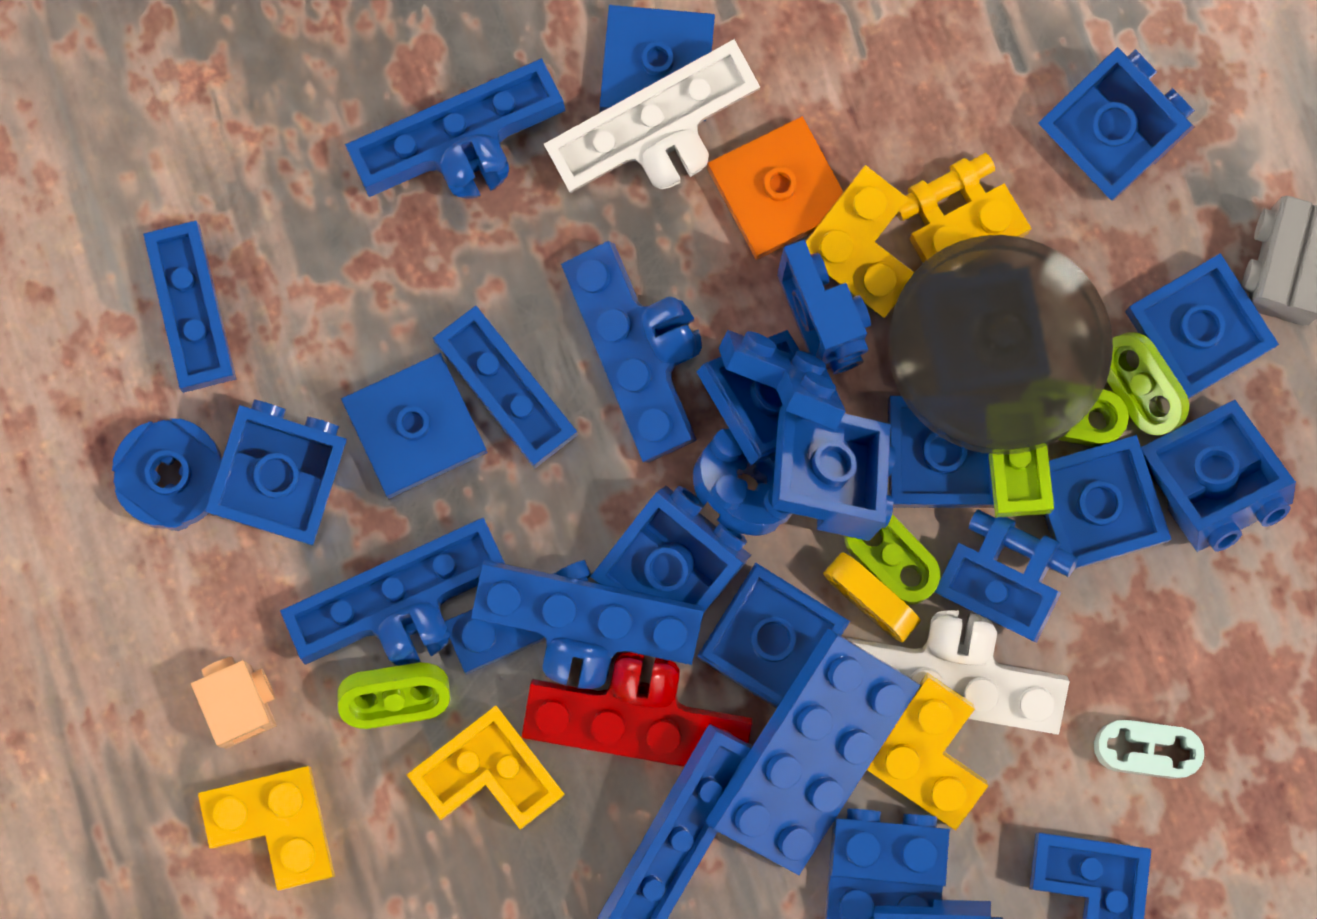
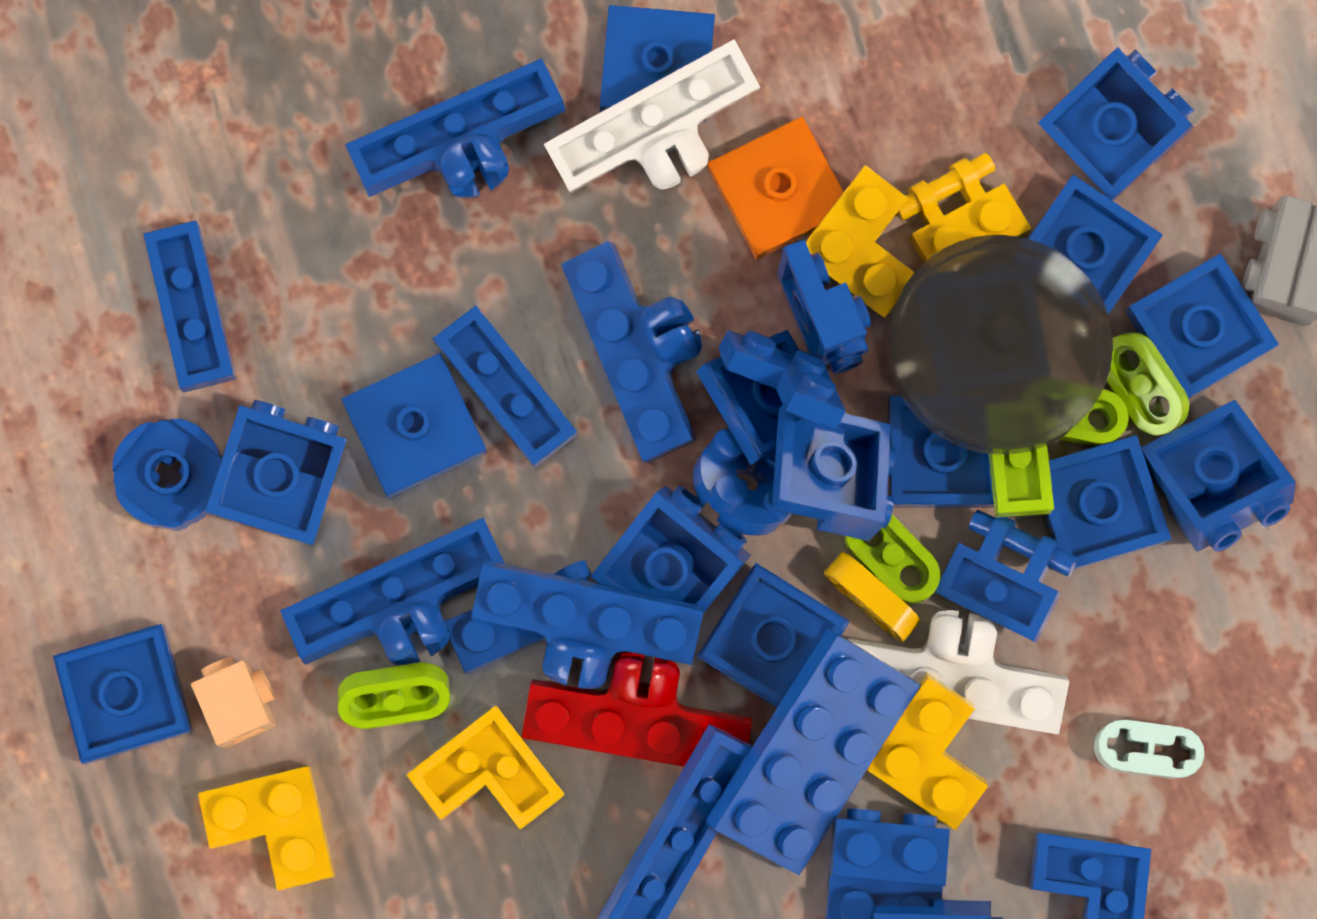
none -> blue plate [53,624,194,765]
none -> blue plate [1011,175,1163,326]

